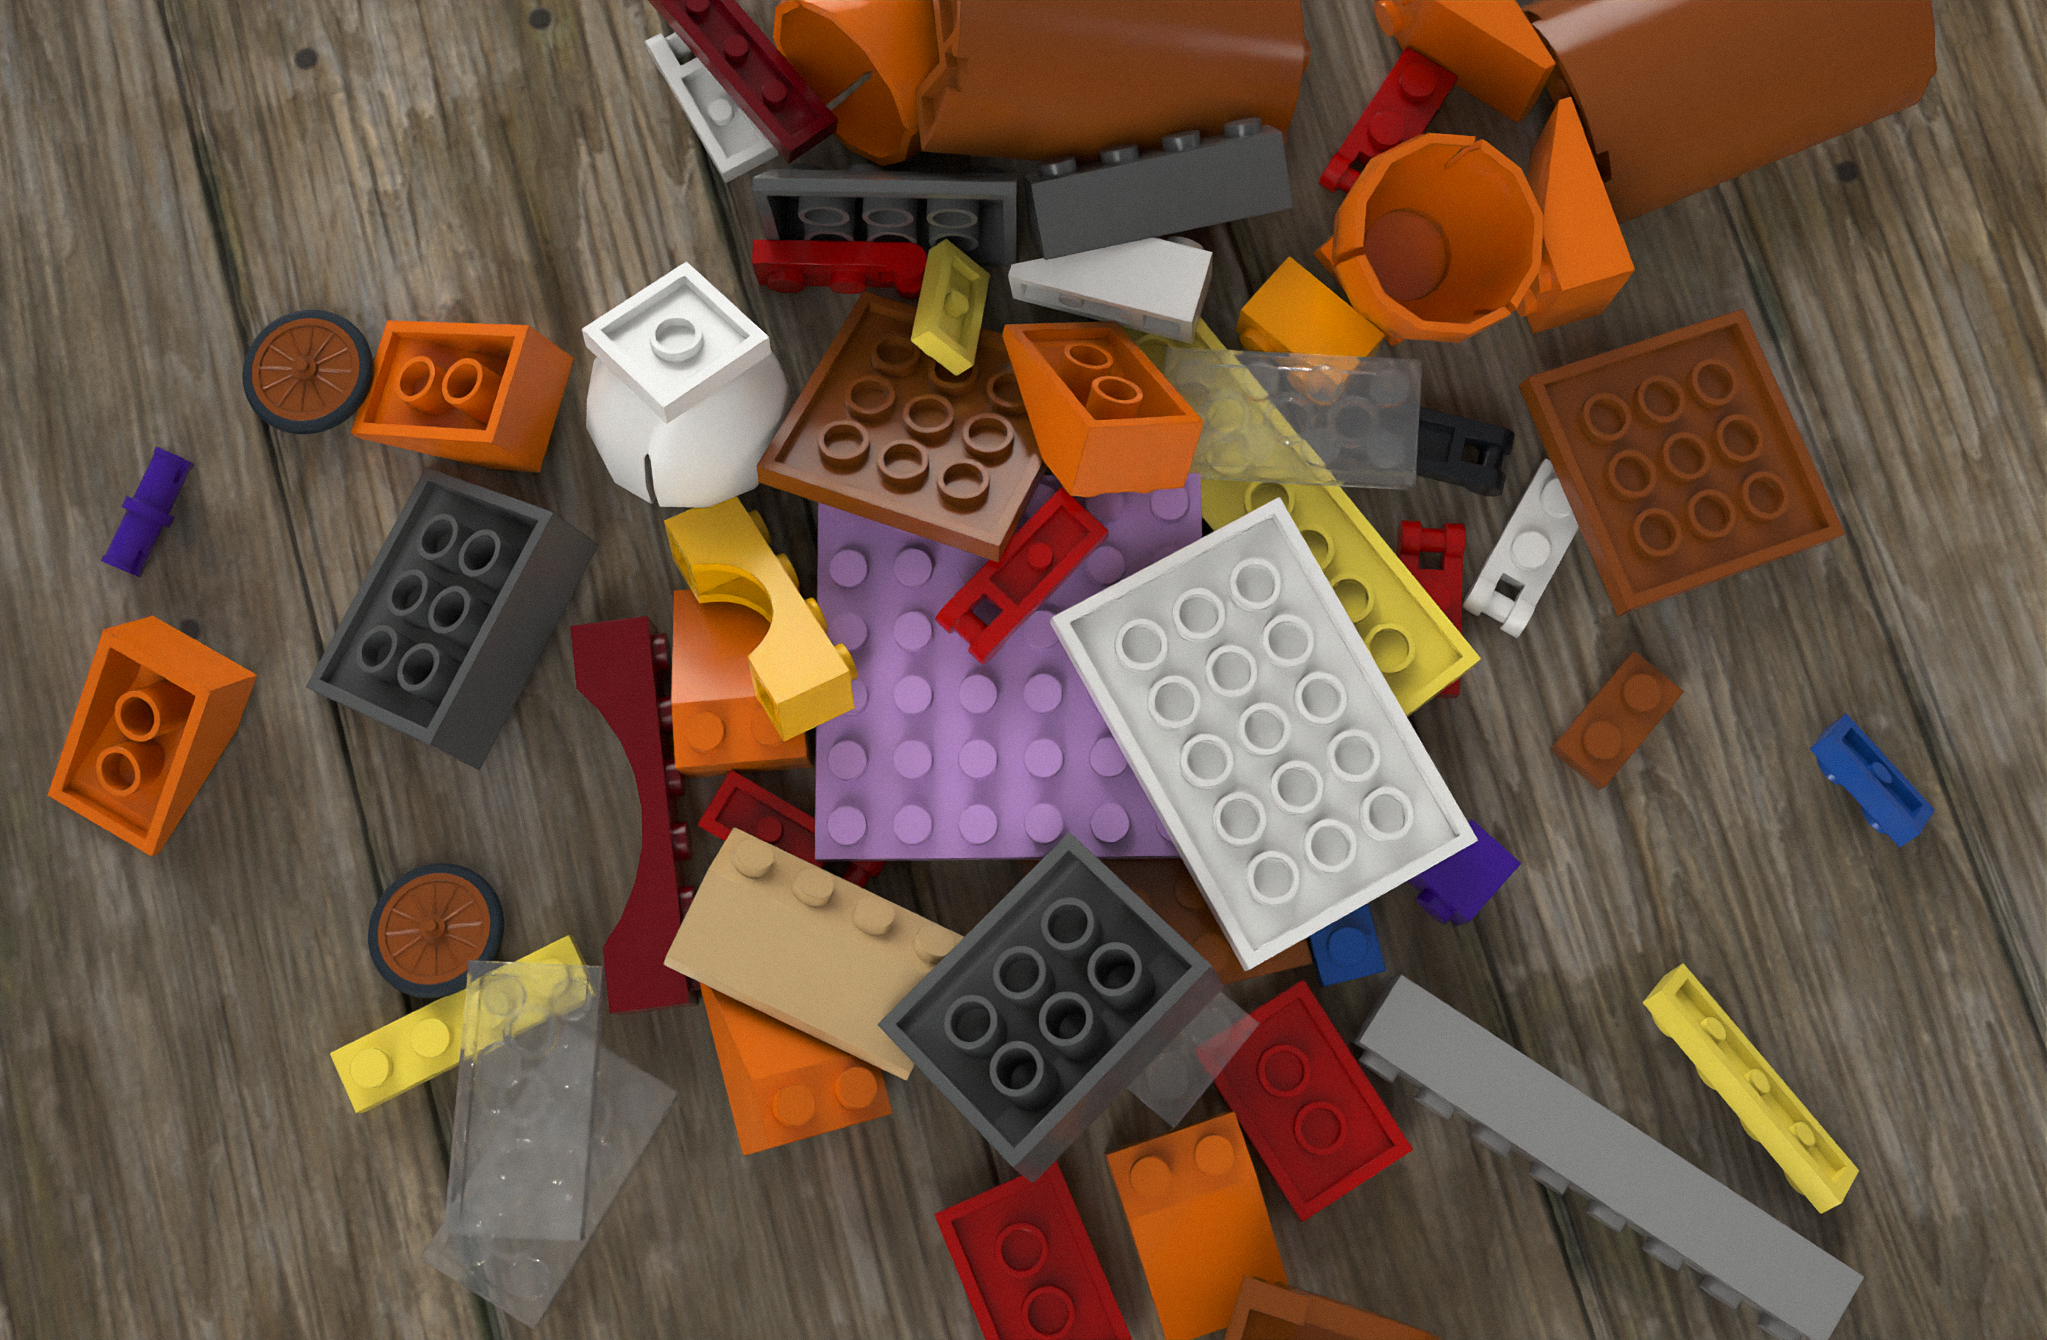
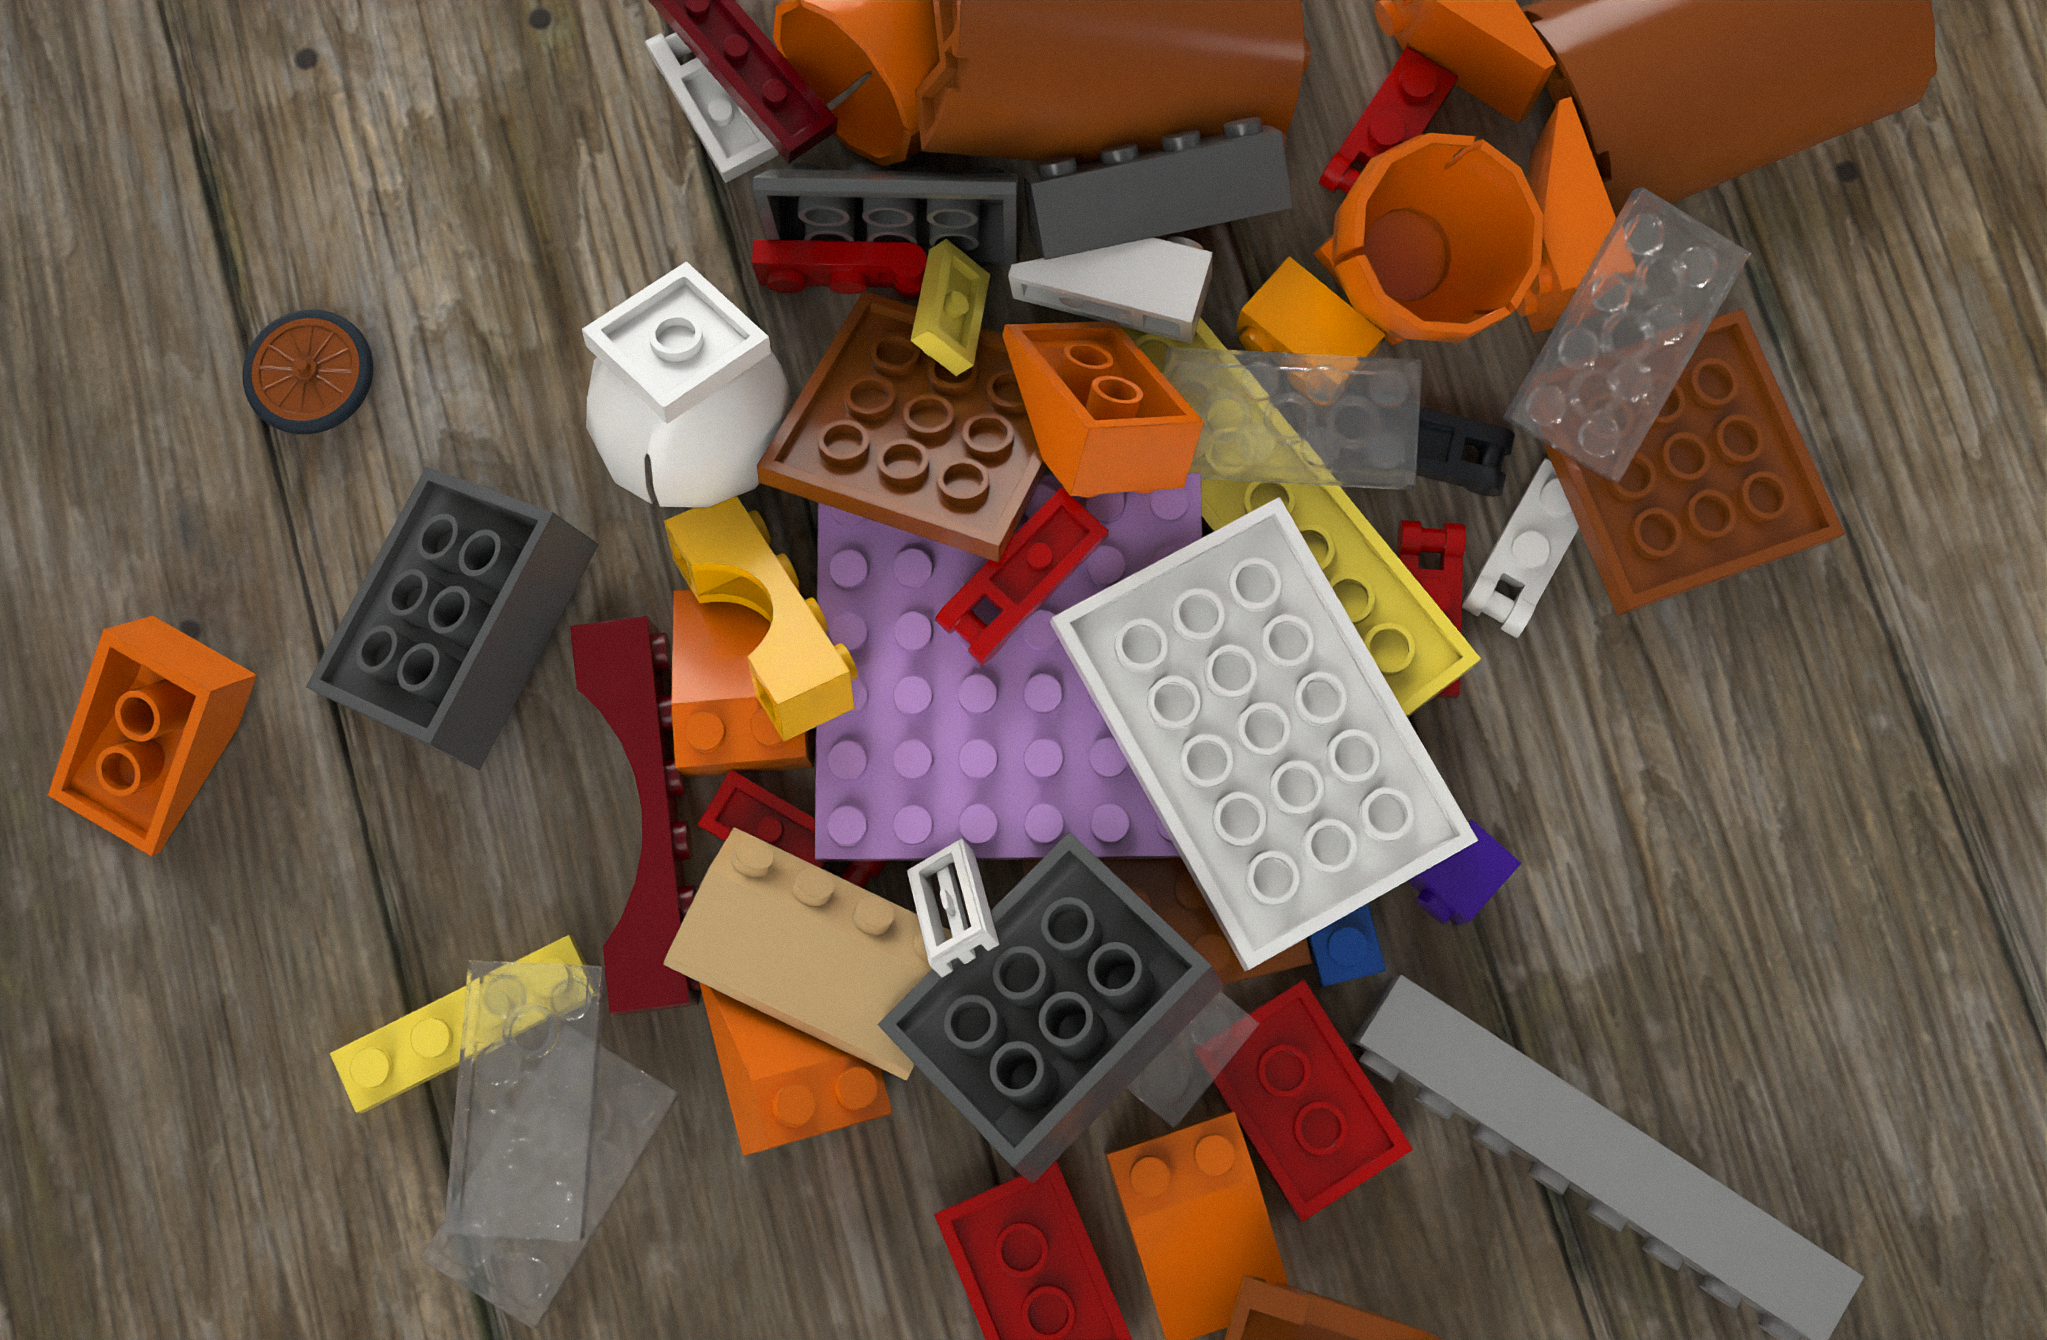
dark purple pin [101,447,195,577] -> none
orange slope [350,320,574,473] -> none
dark orange wheel [368,863,504,998] -> none
dark orange plate [1549,651,1684,790] -> none
light yellow plate [1643,963,1859,1214] -> none
blue plate [1810,713,1935,848] -> none
none -> white tile [907,839,999,977]
none -> clear plate [1503,187,1751,482]

